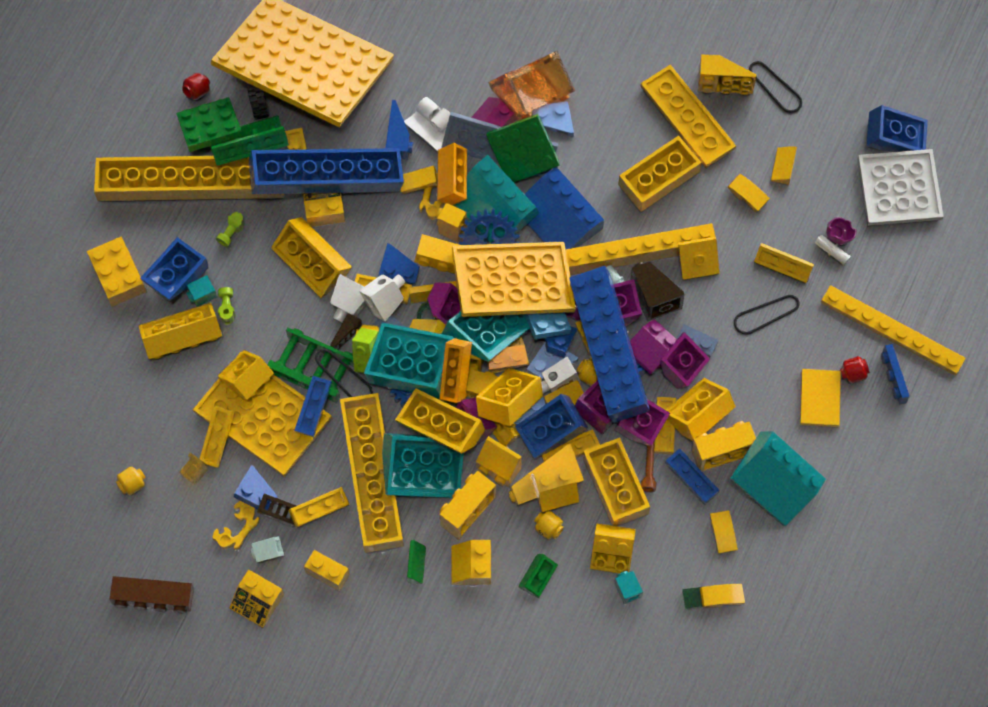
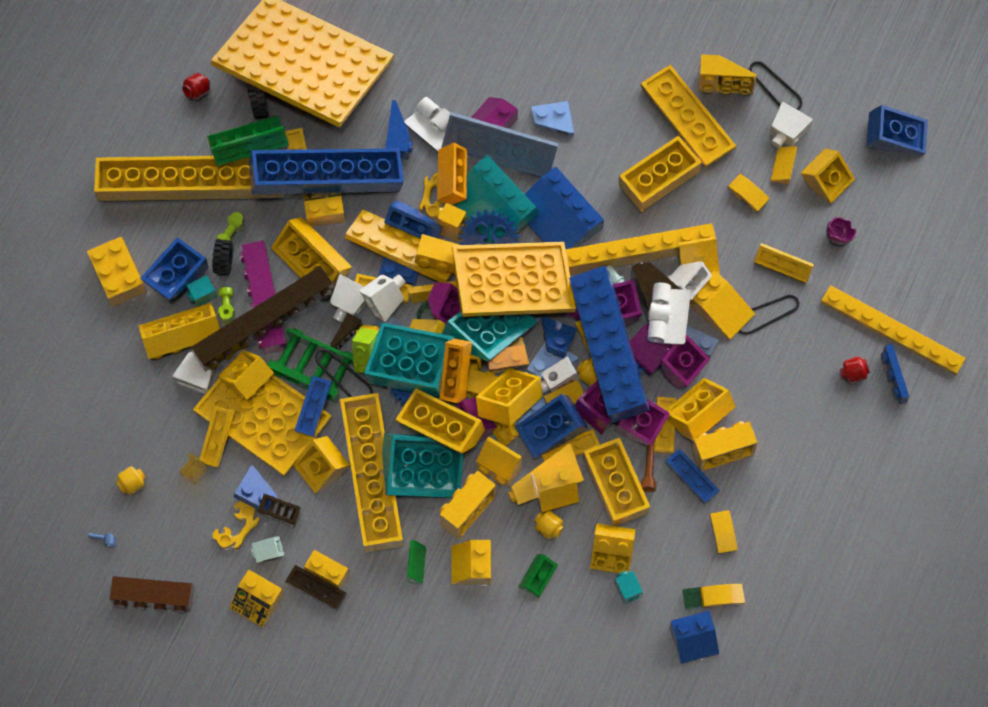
green plate [176,97,243,152] -> none
yellow tile [288,487,350,528] -> none
yellow tile [401,165,438,194] -> none
green plate [486,114,560,182] -> none
clear orange windscreen [488,51,576,119] -> none
dark azure plate [525,312,571,339] -> none
teal slope [730,431,826,526] -> none
yellow tile [800,369,841,428] -> none
white axle [815,235,851,266] -> none
white plate [858,149,944,226] -> none
none -> medium blue hand [89,533,116,547]
none -> white torso [172,352,216,394]
none -> dark brown brick [191,266,334,372]
none -> black tyre [212,239,233,275]
none -> magenta brick [239,240,286,355]
none -> dark brown plate [285,565,347,611]
none -> yellow slope [294,436,350,494]
none -> yellow plate [345,209,453,283]
none -> blue slope [384,200,442,239]
none -> white panel [647,283,691,345]
none -> white torso [668,261,712,300]
none -> blue slope [669,611,719,664]
none -> yellow slope [689,271,755,341]
none -> white torso [770,102,813,149]
none -> yellow slope [801,148,855,204]

